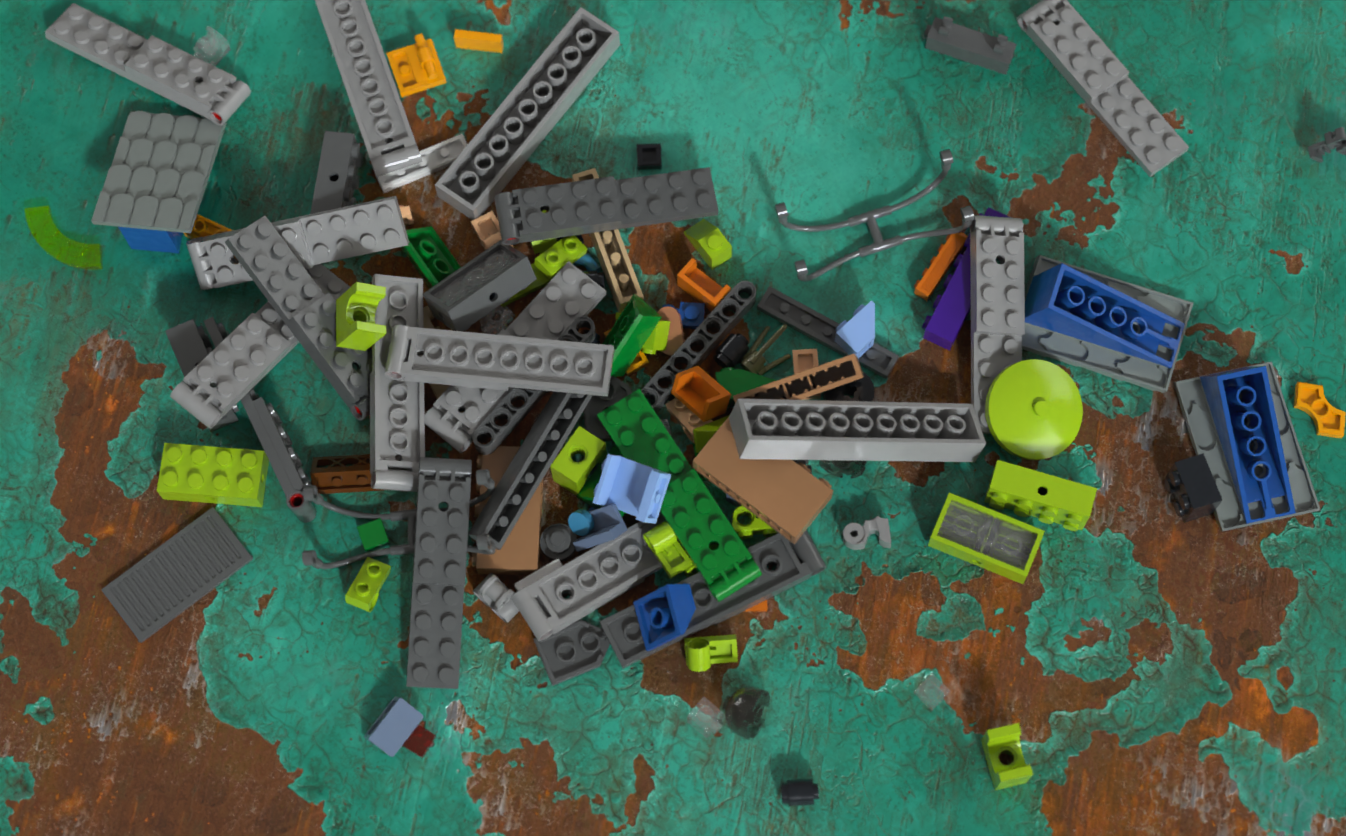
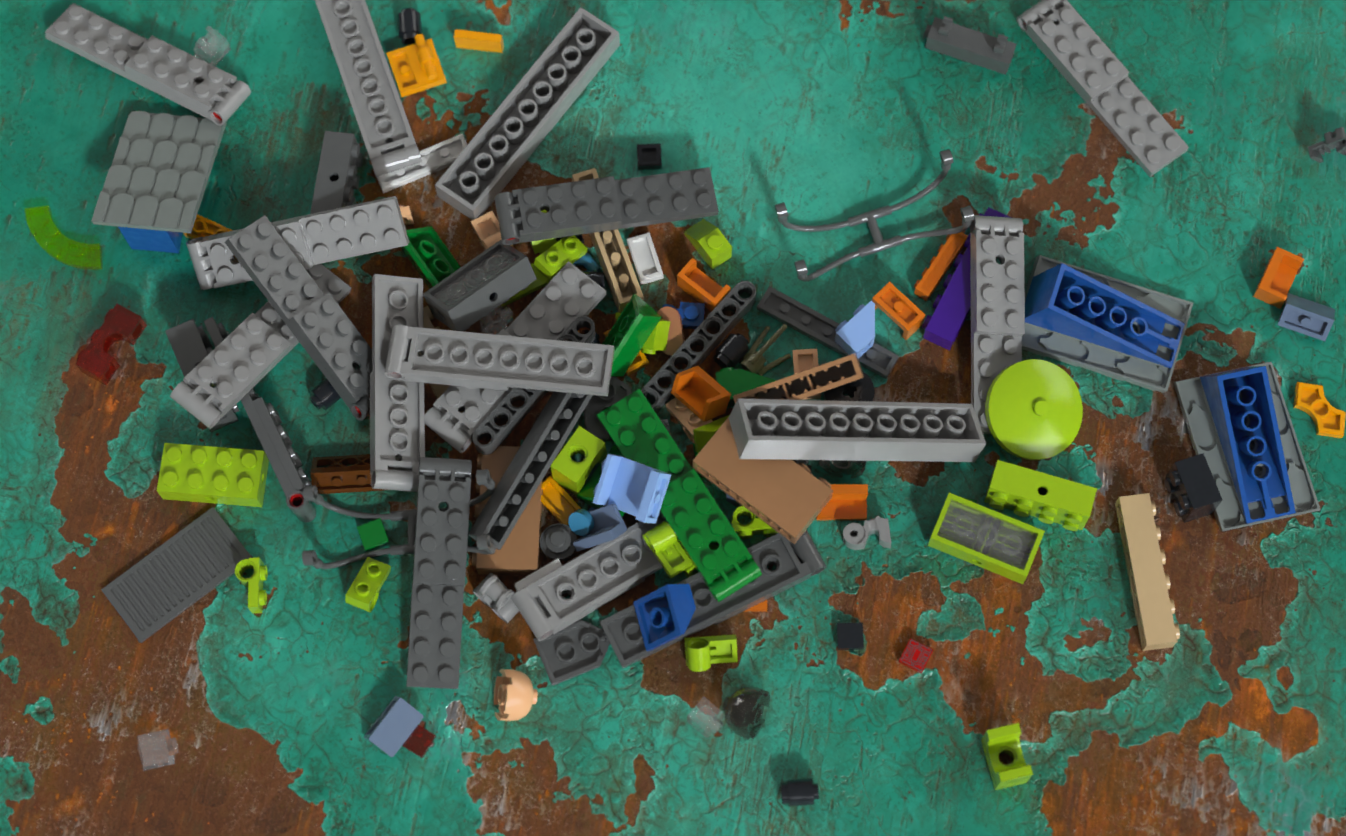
lime piece [336,282,386,351] -> none
clear tile [913,673,951,711] -> none
none -> clear red arch [76,304,147,386]
none -> clear brick [137,729,178,771]
none -> lime plate [235,557,268,613]
none -> black brick [309,378,341,410]
none -> black brick [397,8,422,45]
none -> light nougat cylinder [493,669,538,721]
none -> light orange tile [541,475,581,526]
none -> white tile [626,232,664,285]
none -> orange panel [816,484,868,520]
none -> black tile [837,623,864,650]
none -> orange panel [872,281,925,340]
none -> red tile [899,638,933,674]
none -> tan brick [1115,493,1180,651]
none -> orange panel [1253,247,1304,309]
none -> sand blue panel [1277,293,1335,341]

